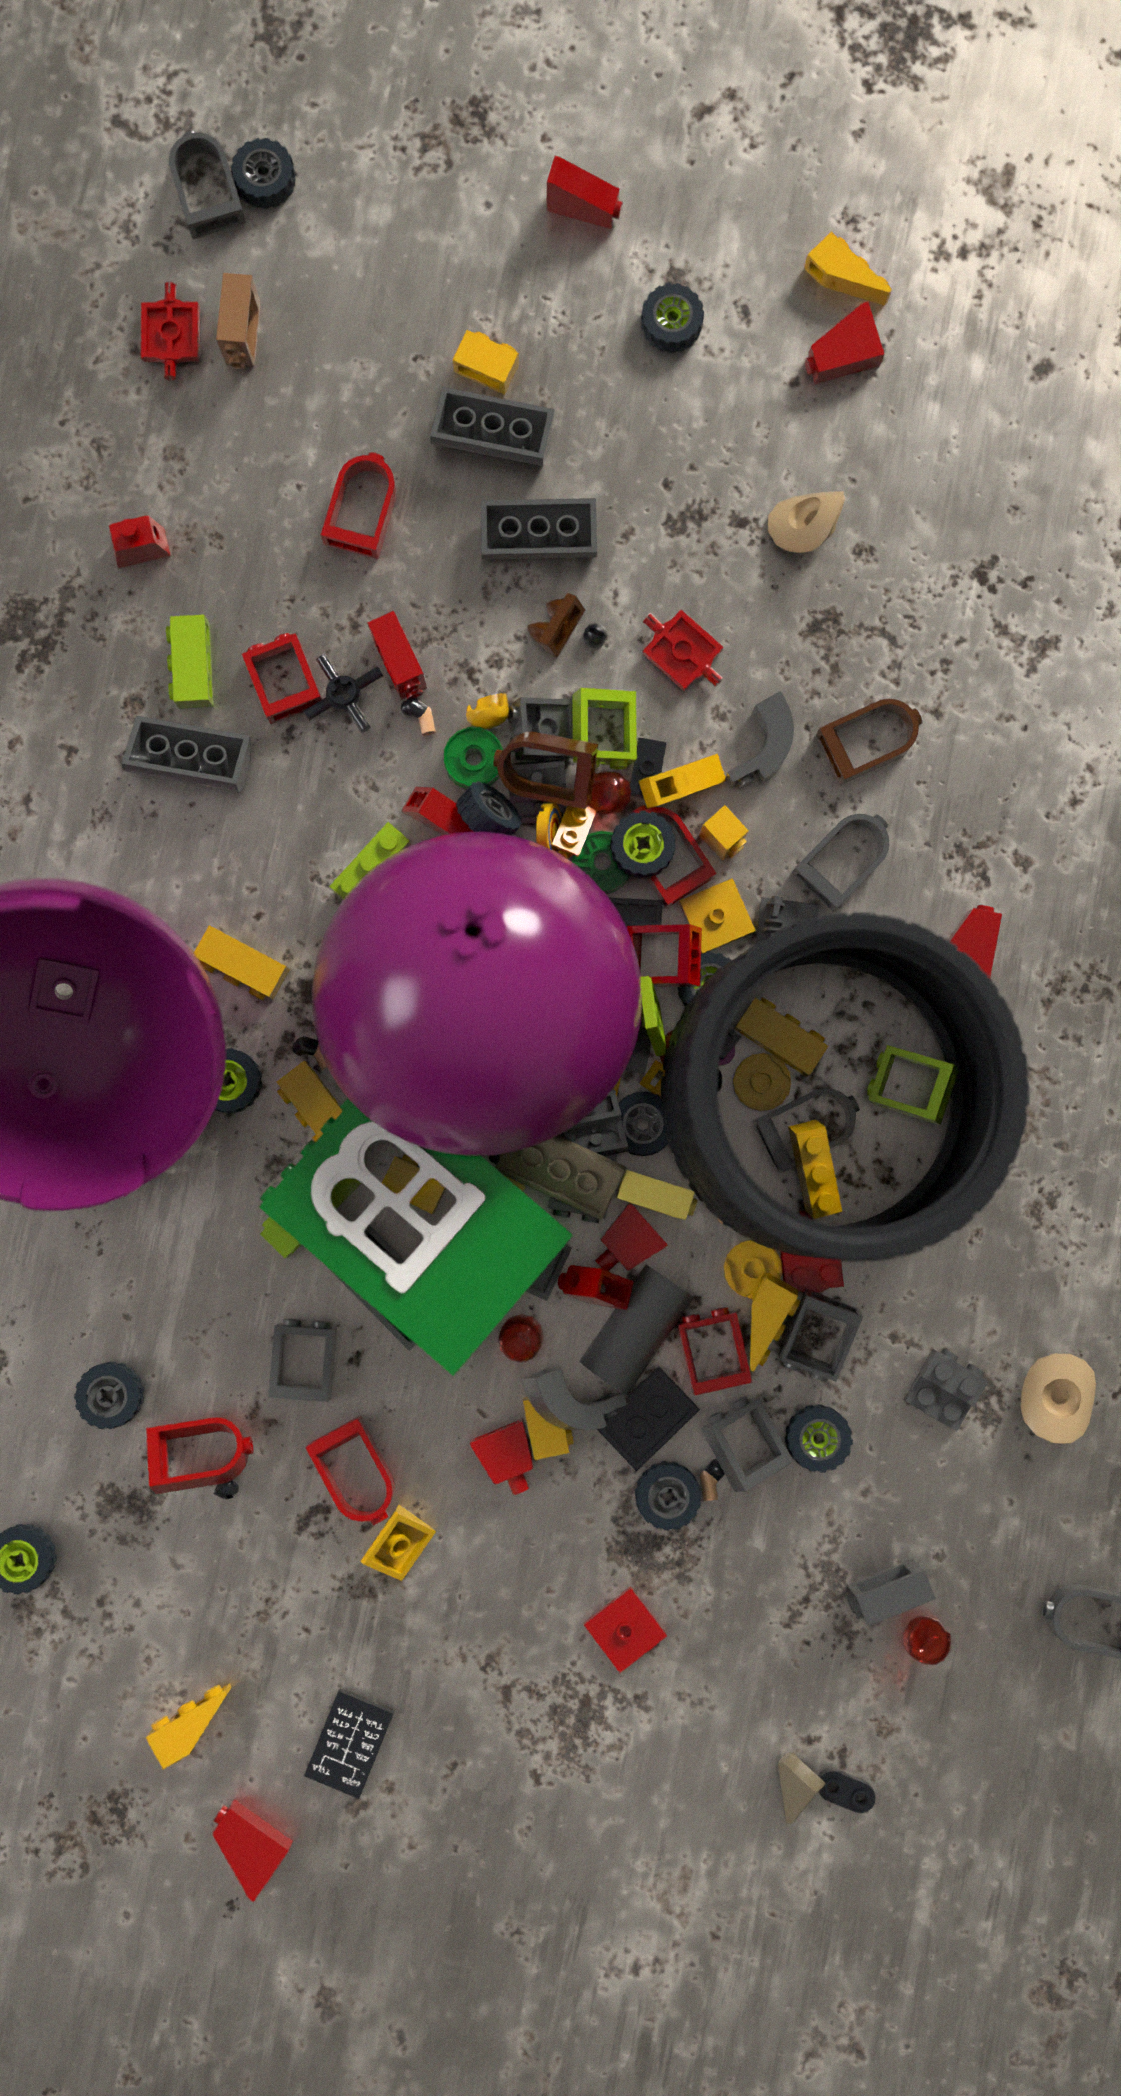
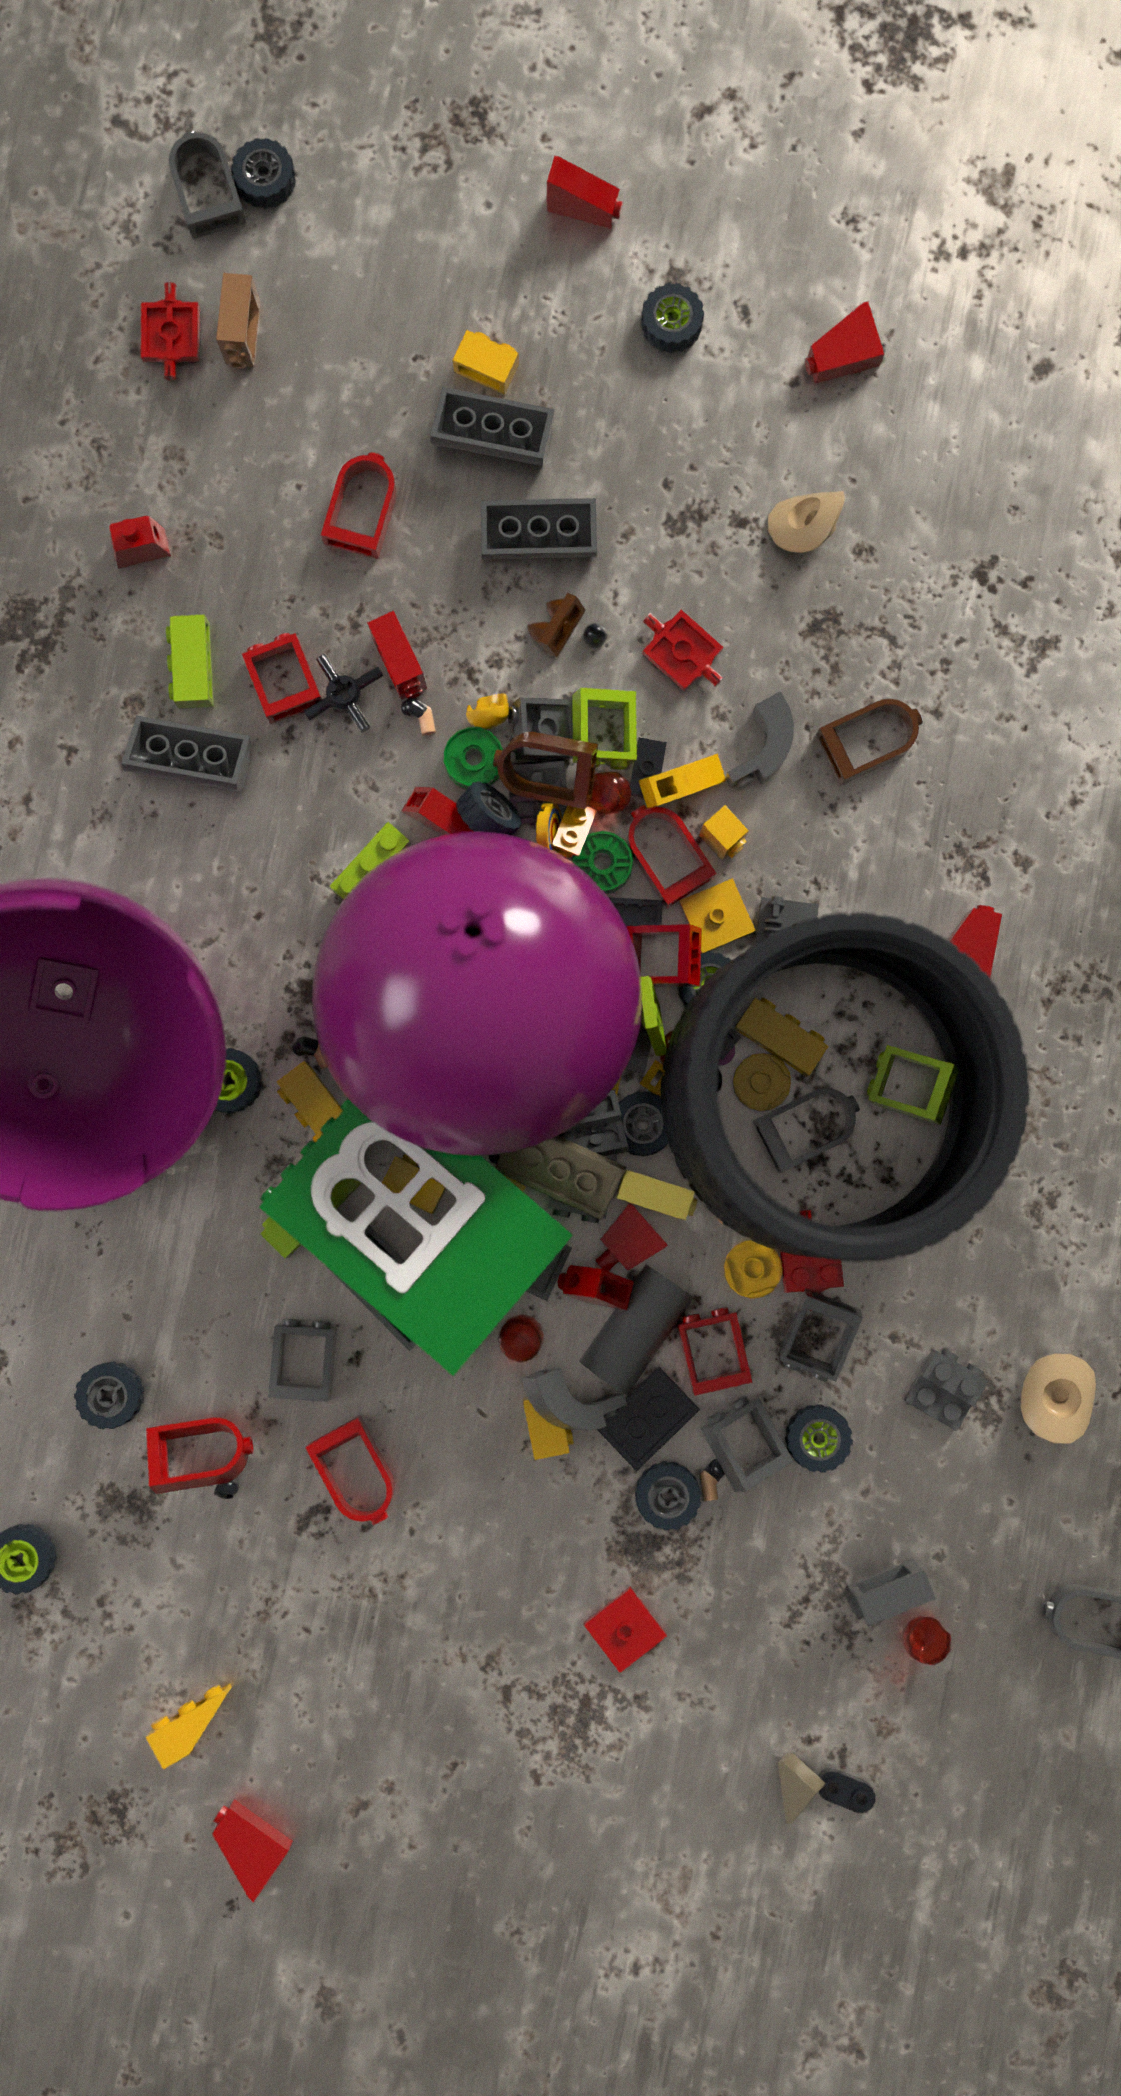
yellow brick [194,925,290,1001] -> none
black tile [304,1688,394,1799] -> none
yellow slope [361,1505,436,1581] -> none
red torso [470,1418,534,1495] -> none
black wheel [610,811,676,879] -> none
yellow slope [750,1272,800,1372] -> none
yellow brick [788,1119,843,1219] -> none
dark grey window [792,814,890,912] -> none
yellow slope [804,231,892,306] -> none

